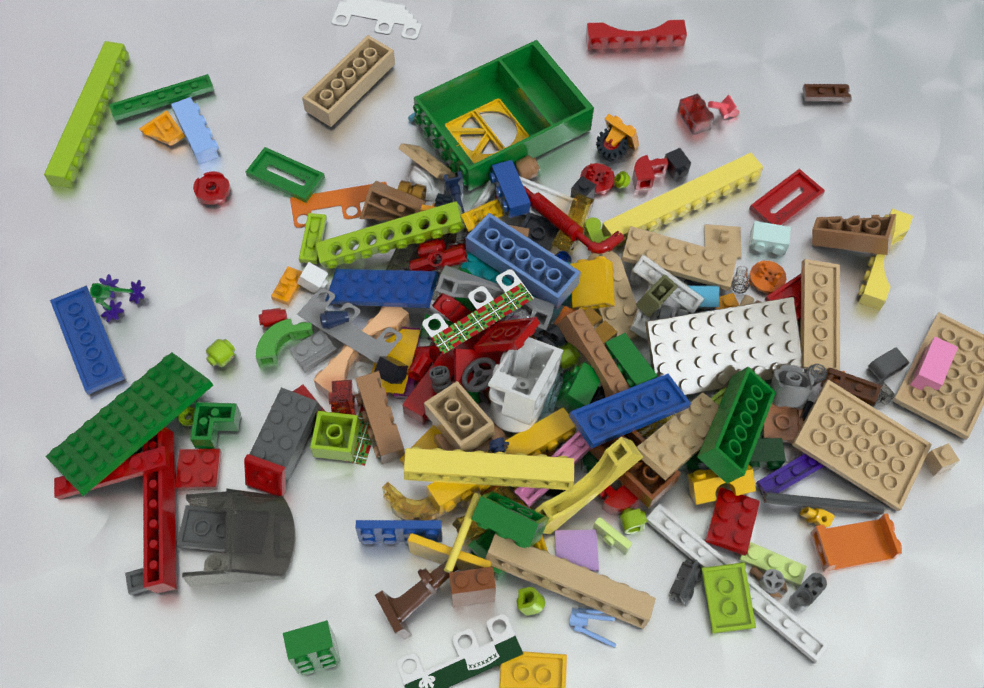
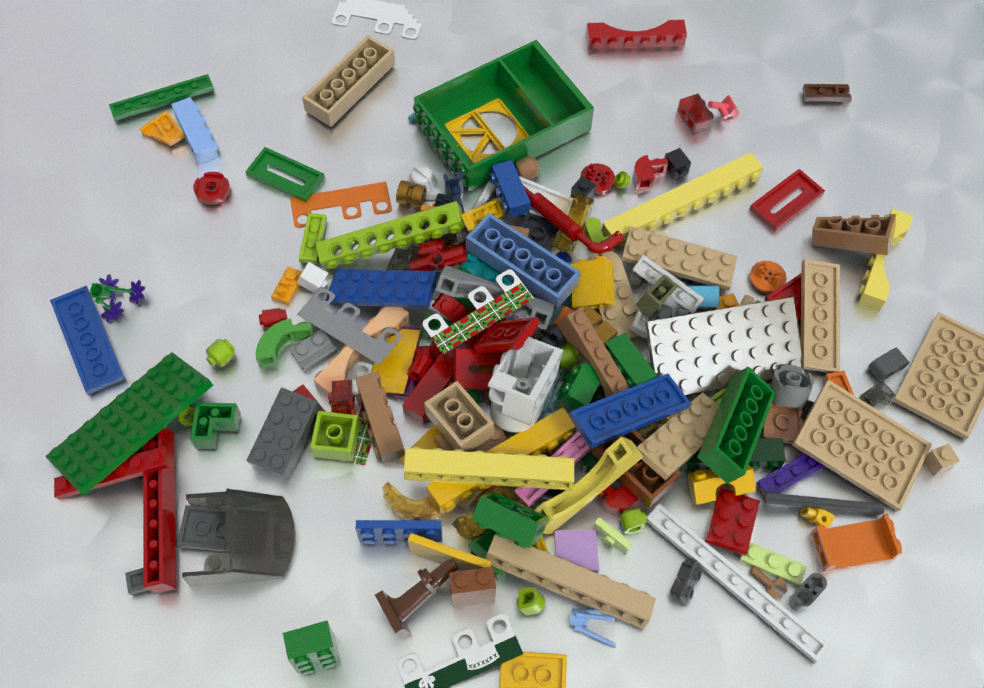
lime brick [44,41,129,188] -> none
red plate [175,449,221,490] -> none
red tile [244,454,286,498] -> none
dark blue cone [320,311,349,330] -> none
medium nougat wedge [360,181,426,221] -> none
black brick [374,356,408,384] -> none
tan tile [398,143,456,179] -> none
dark grey wheel [429,366,452,393] -> none
light yellow bar [444,493,481,573] -> none
dark grey piece [462,357,496,392] -> none
dark blue plate [488,438,509,453] -> none
plate [596,114,639,162] -> none
lime tile [702,562,756,633] -> none
tan piece [704,224,742,258] -> none
clear cone [731,266,750,294] -> none
light aqua brick [749,221,791,255] -> none
light grey wheel [759,569,785,594] -> none
clear cone [806,364,827,389] -> none
reddish brown plate [821,368,882,406] -> none
bright pink piece [910,337,958,391] -> none

